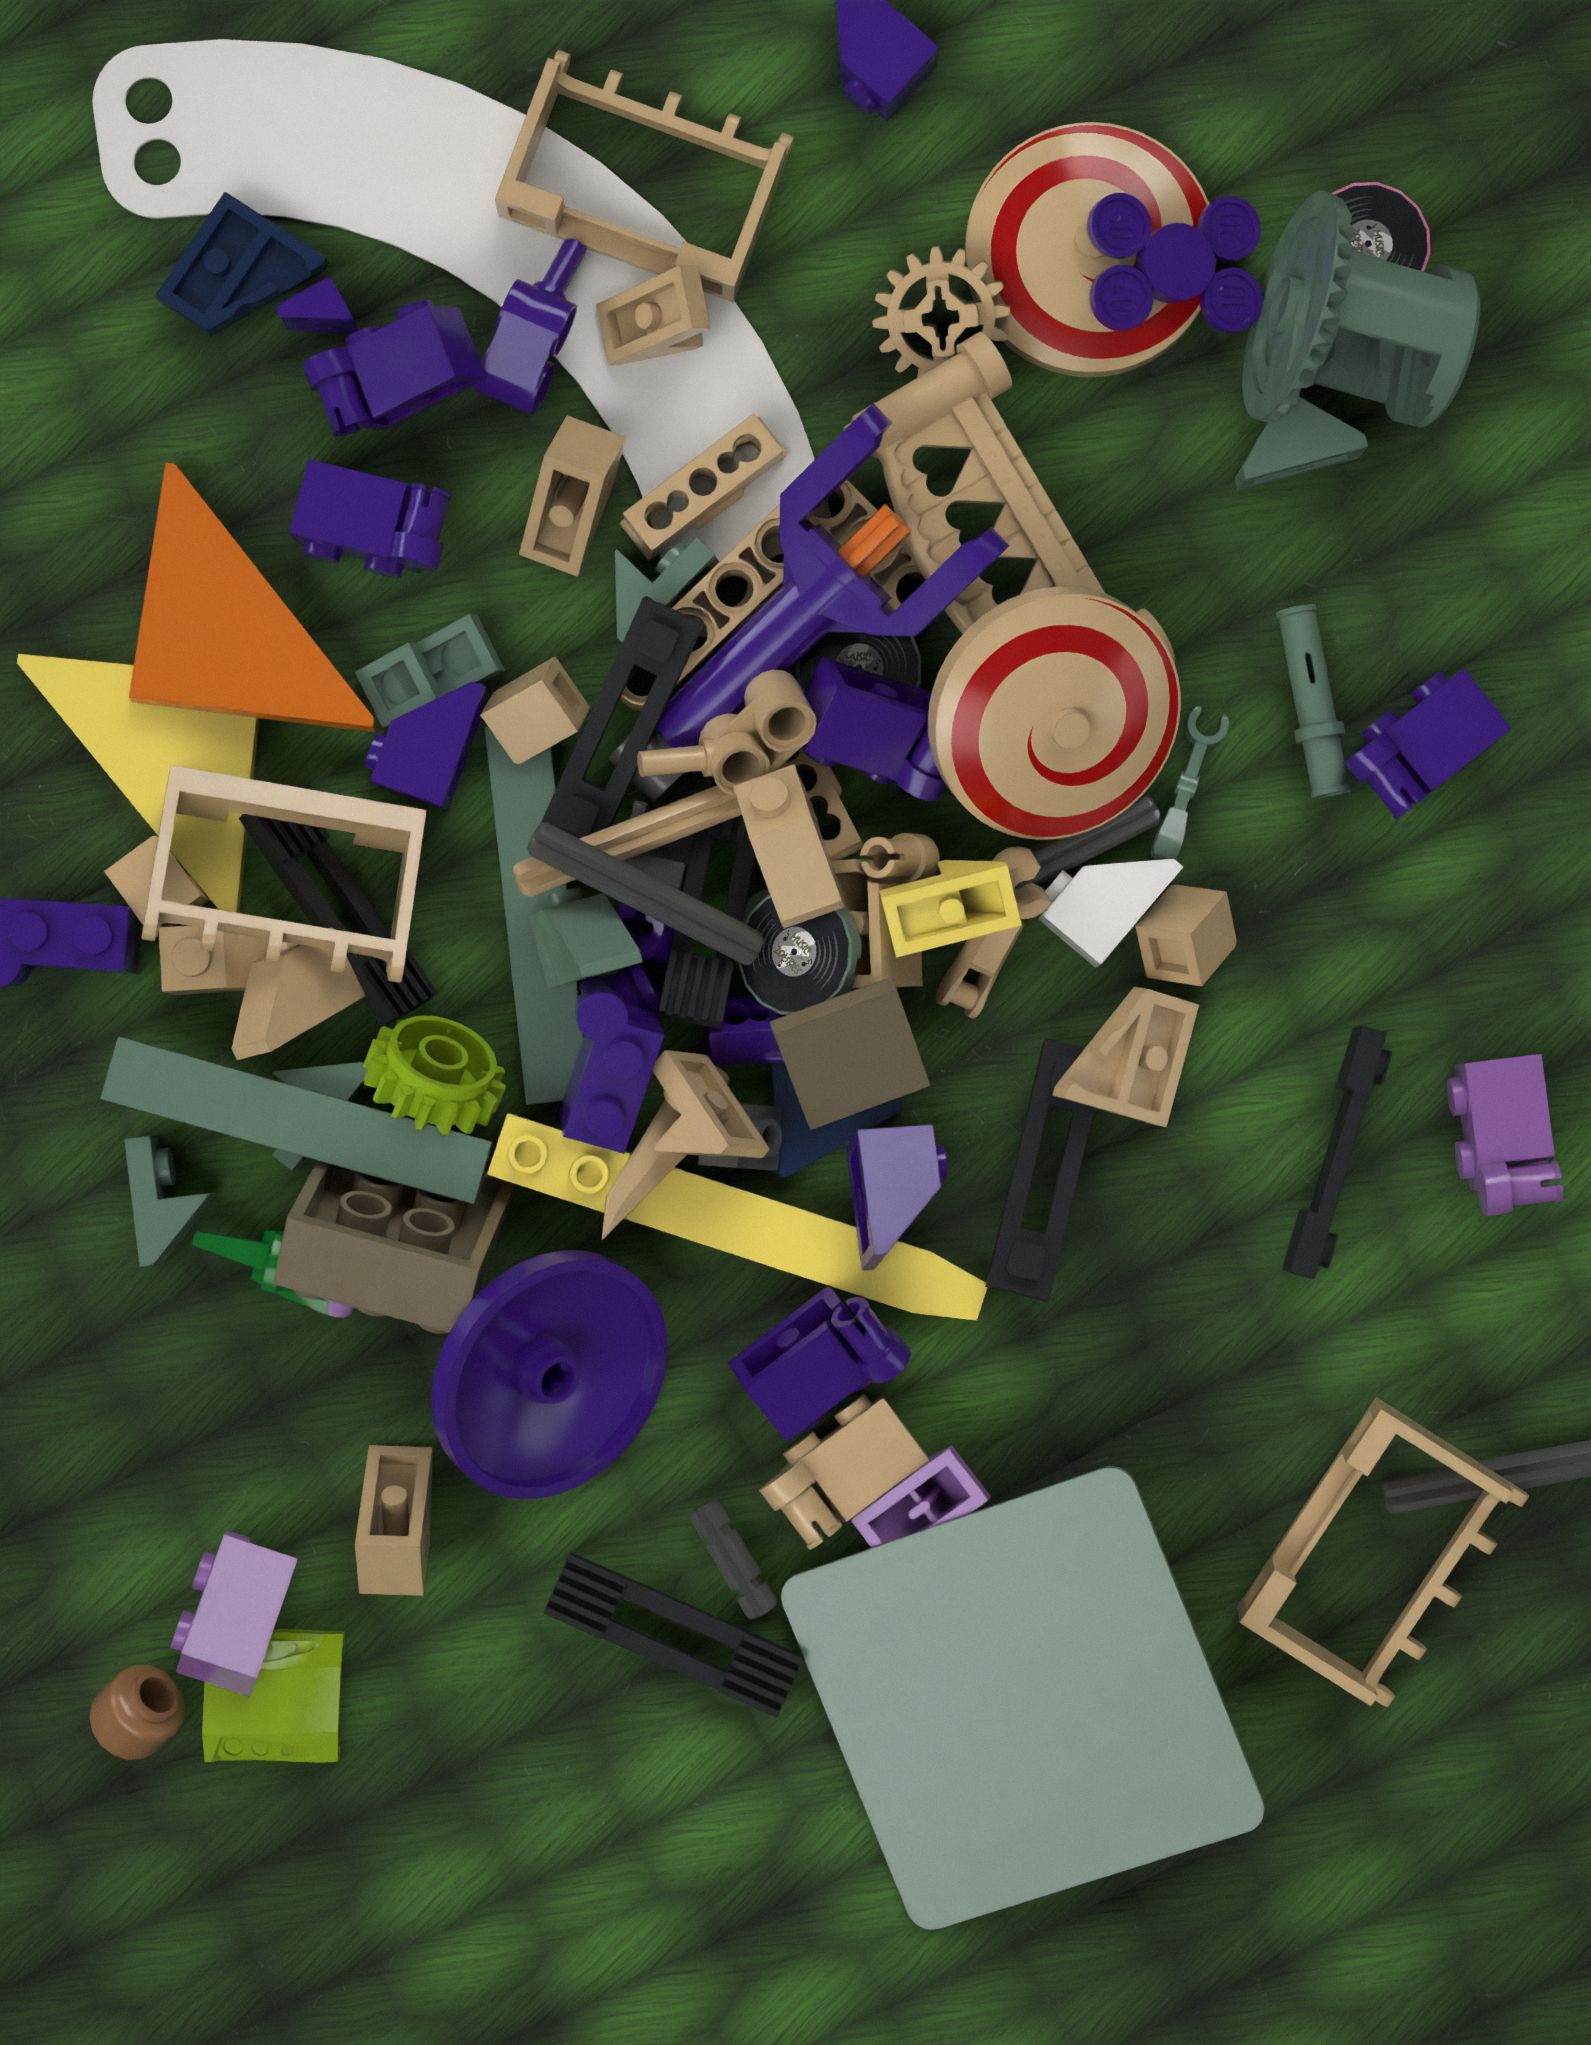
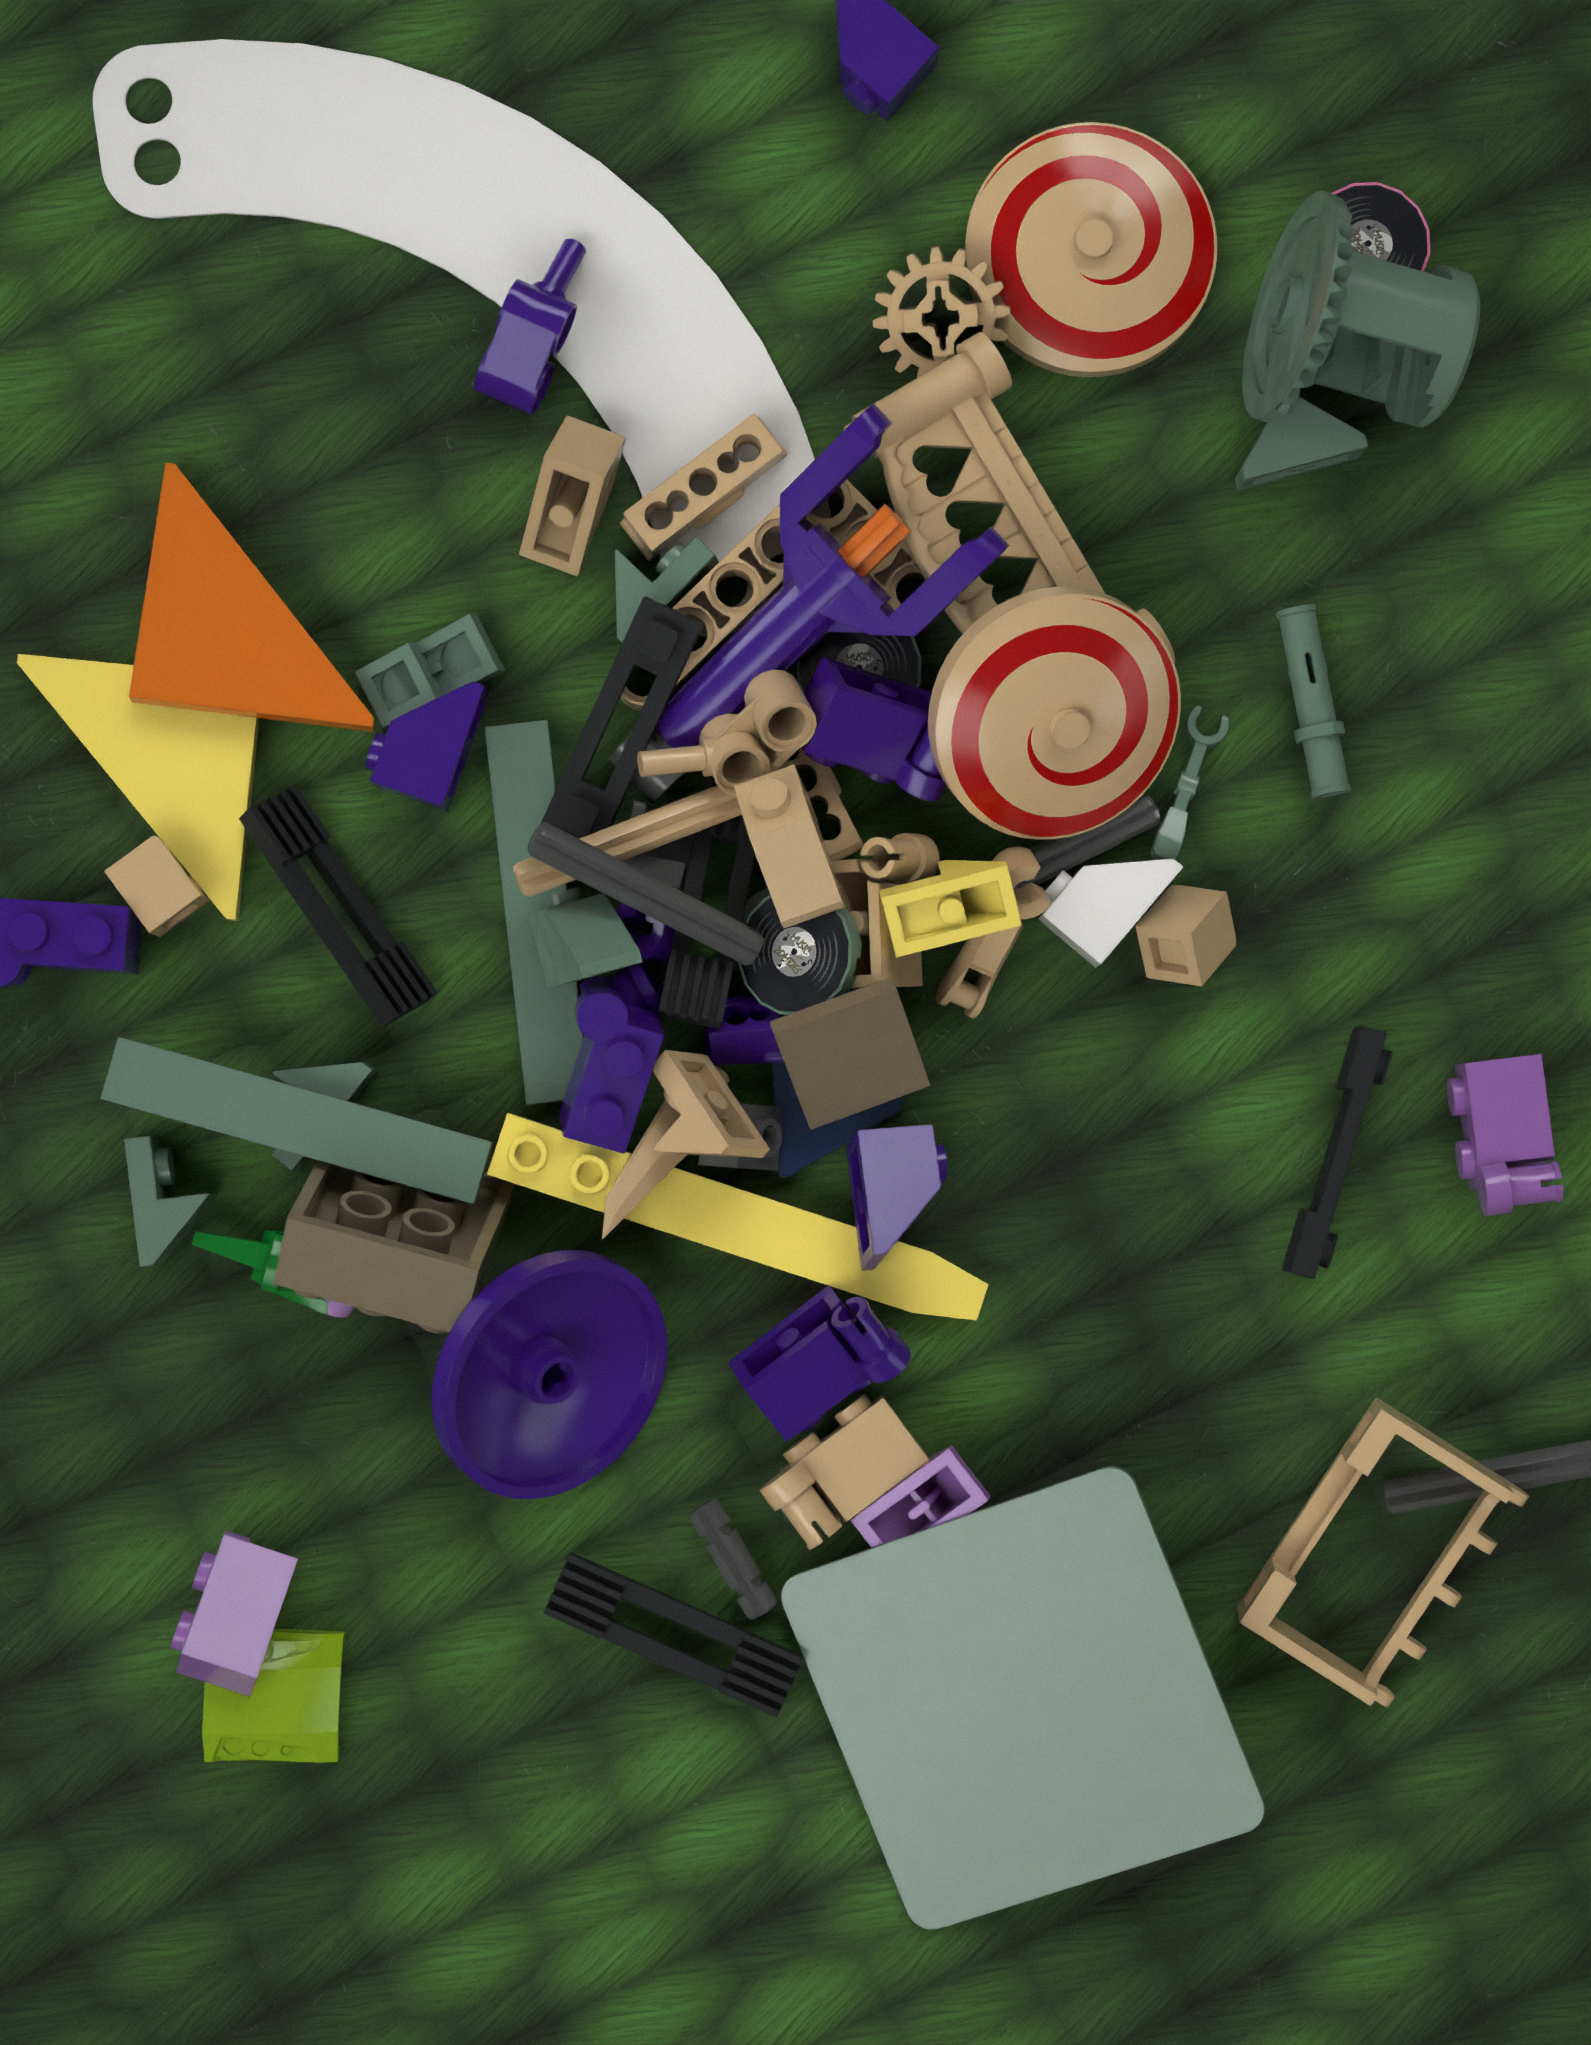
medium nougat head [89,1664,186,1760] -> none
tan hinge [141,765,427,983] -> none
dark blue wing [155,192,329,336] -> none
tan slope [159,926,268,995] -> none
tan slope [231,927,366,1060] -> none
dark purple slope [275,278,359,333] -> none
dark purple hinge [289,459,452,579] -> none
dark purple hinge [302,299,486,437] -> none
tan slope [355,1445,433,1596] -> none
lime gear [363,1016,506,1136] -> none
tan panel [480,656,590,764] -> none
tan hinge [495,50,795,303] -> none
tan slope [596,265,711,365] -> none
black container [985,1038,1094,1302] -> none
tan wing [1052,987,1199,1128] -> none
dark purple piece [1087,193,1263,333] -> none
dark purple hinge [1344,669,1512,820] -> none

